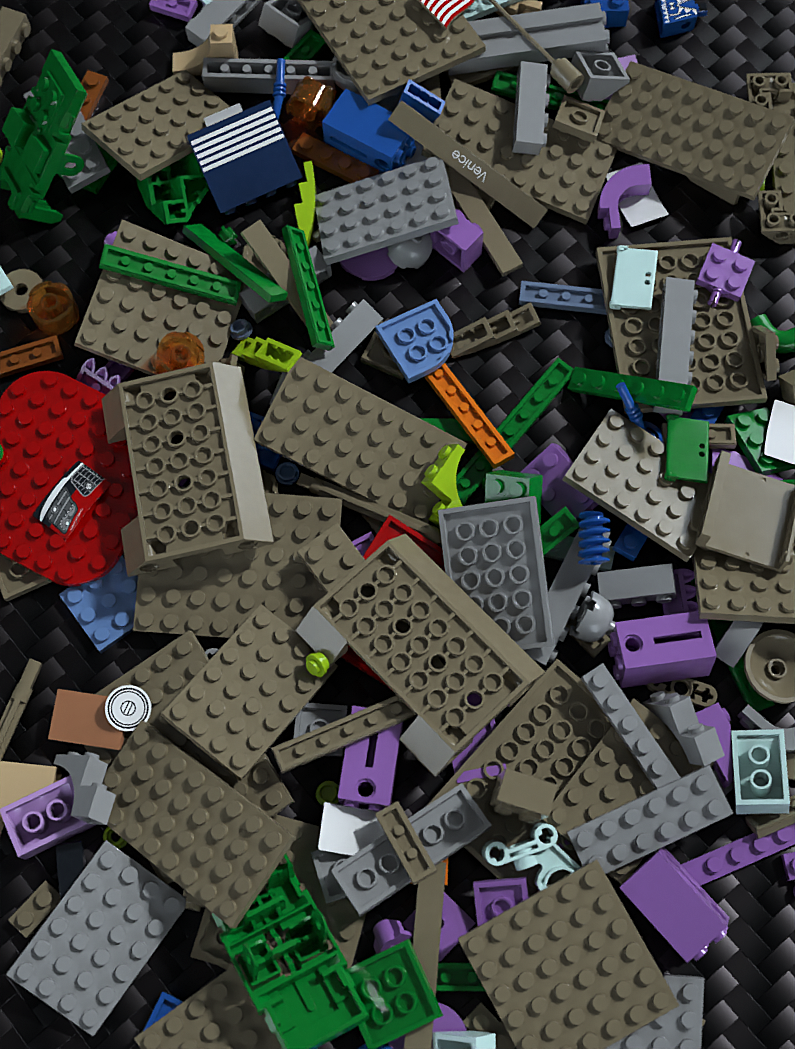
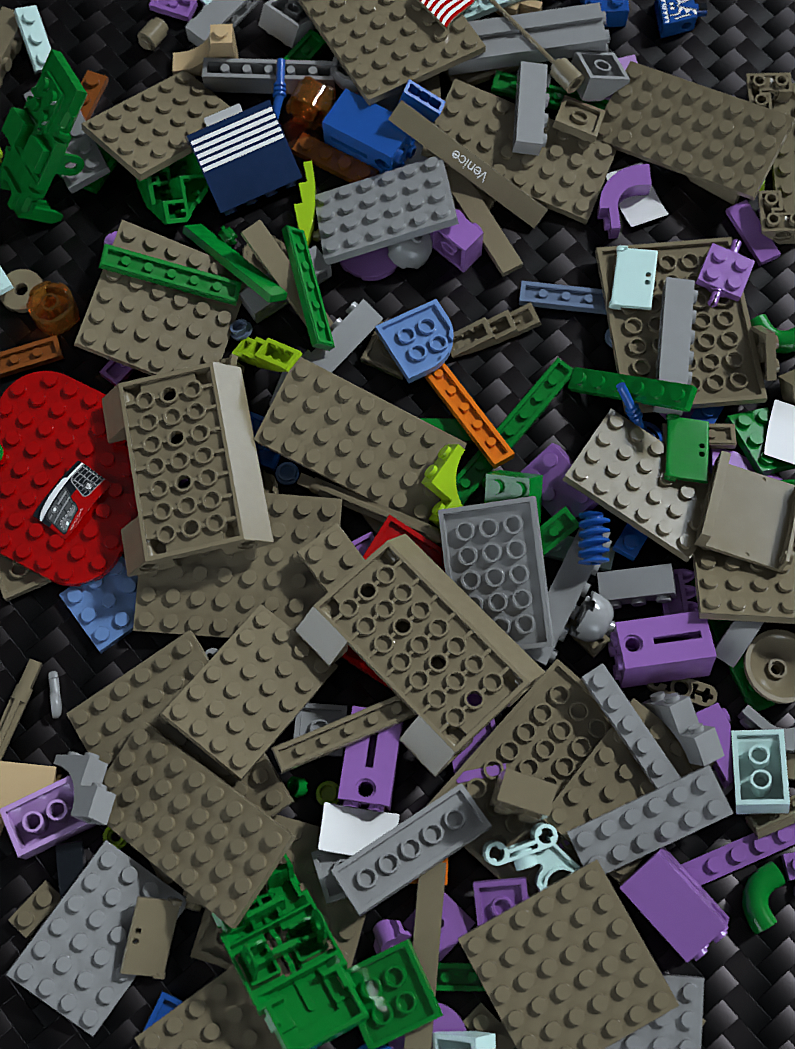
nougat tile [48,689,125,750] -> none
medium lavender plate [76,358,121,395] -> none
white sticker [105,685,151,731] -> none
clear orange brick [153,331,205,374] -> none
lime plate [306,652,329,677] -> none
dark tan plate [375,801,437,885] -> none
none -> light aqua plate [14,5,51,74]
none -> light grey piece [48,671,62,718]
none -> dark tan door [120,896,183,979]
none -> dark tan brick [137,17,168,50]
none -> green hinge [286,776,308,797]
none -> medium lavender tile [726,199,781,266]
none -> green cylinder [742,861,785,934]

